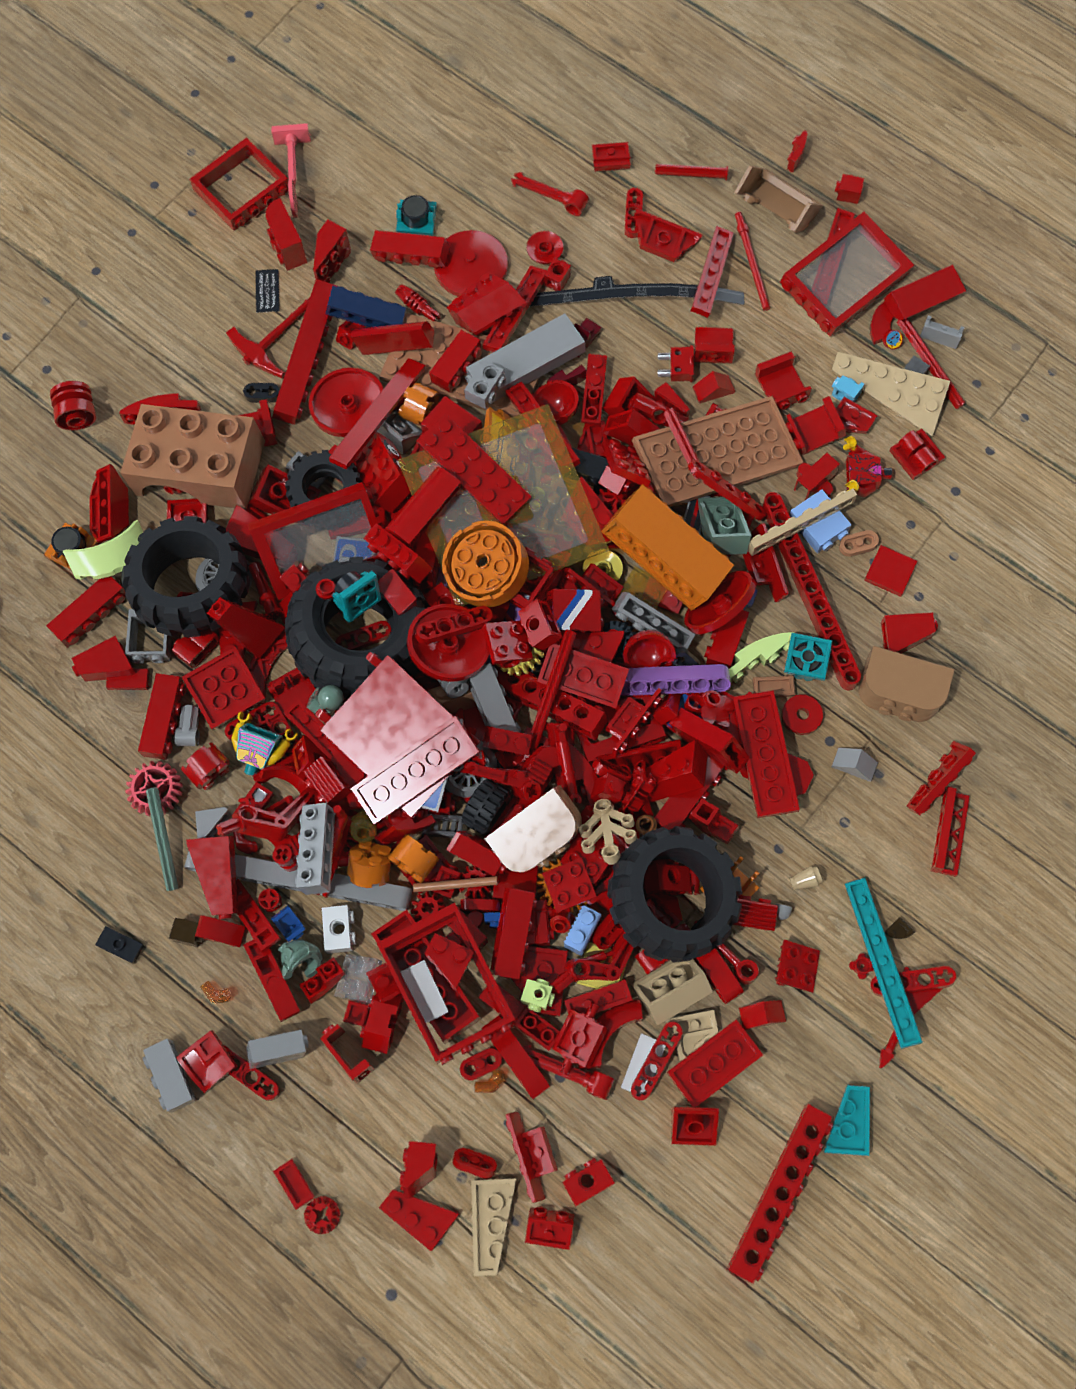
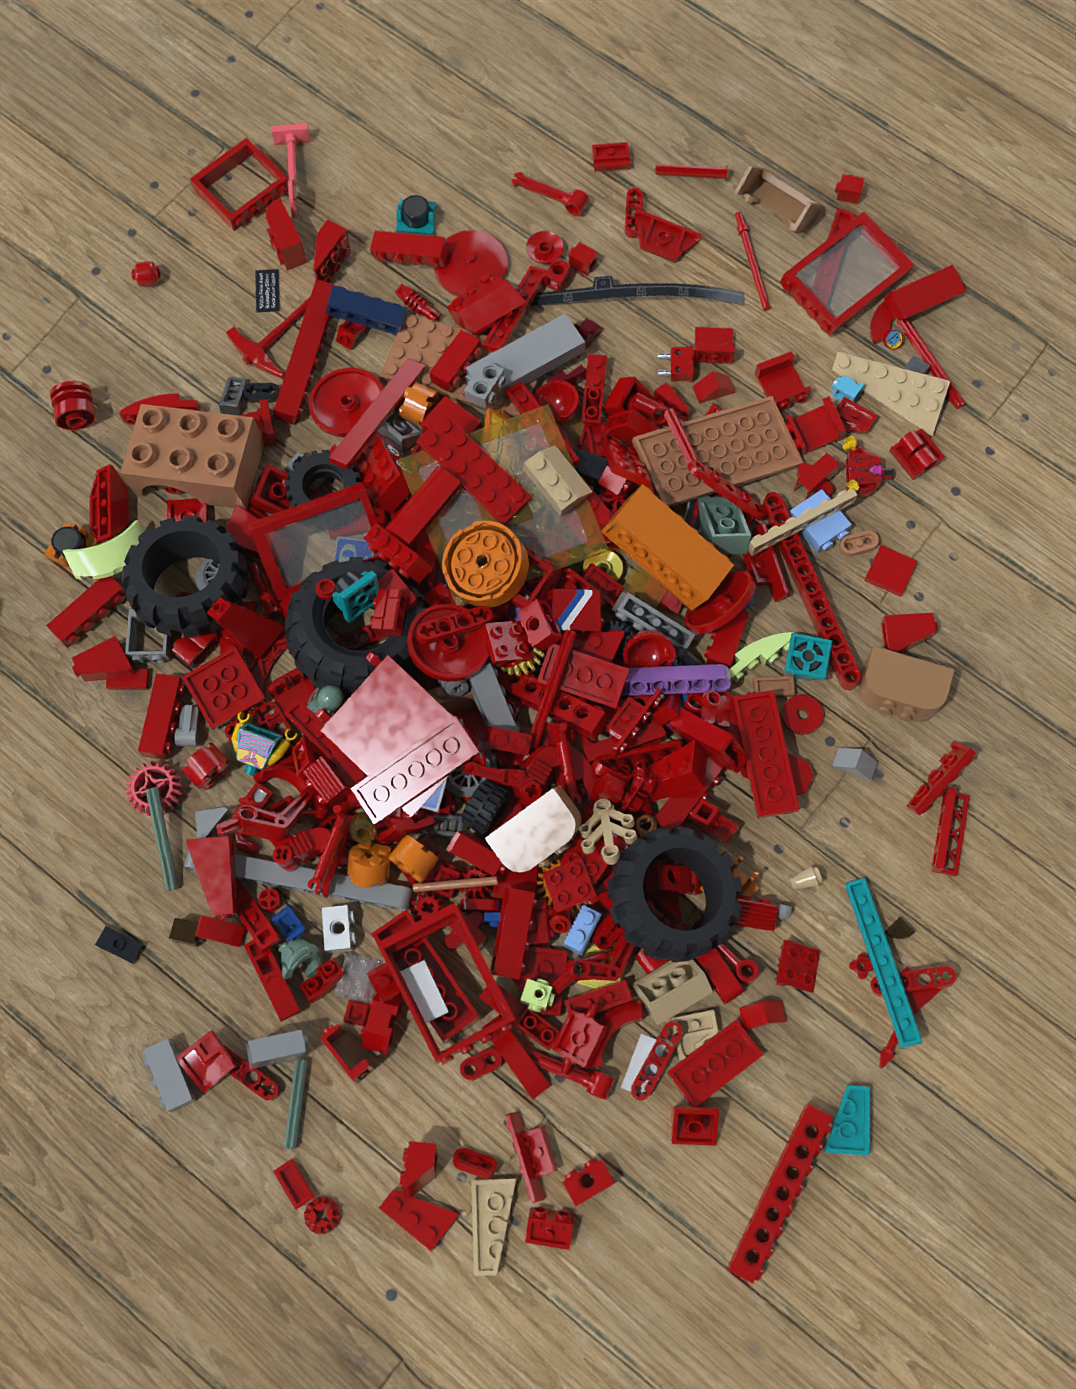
clear orange arm [200,981,231,1003] -> none
red brick [279,560,310,593] -> none
light grey brick [295,803,335,895] -> none
red brick [351,321,435,355] -> none
red wing [425,933,474,991] -> none
clear orange arm [475,1070,505,1093] -> none
plate [690,226,734,318] -> none
red slope [787,130,807,173] -> none
light grey hinge [920,315,965,349] -> none
none -> red head [131,261,161,287]
none -> flat silver slope [219,377,247,415]
none -> sand green axle [284,1059,308,1149]
none -> red brick [370,589,407,636]
none -> tan slope [523,445,593,517]
none -> red brick [568,241,598,276]

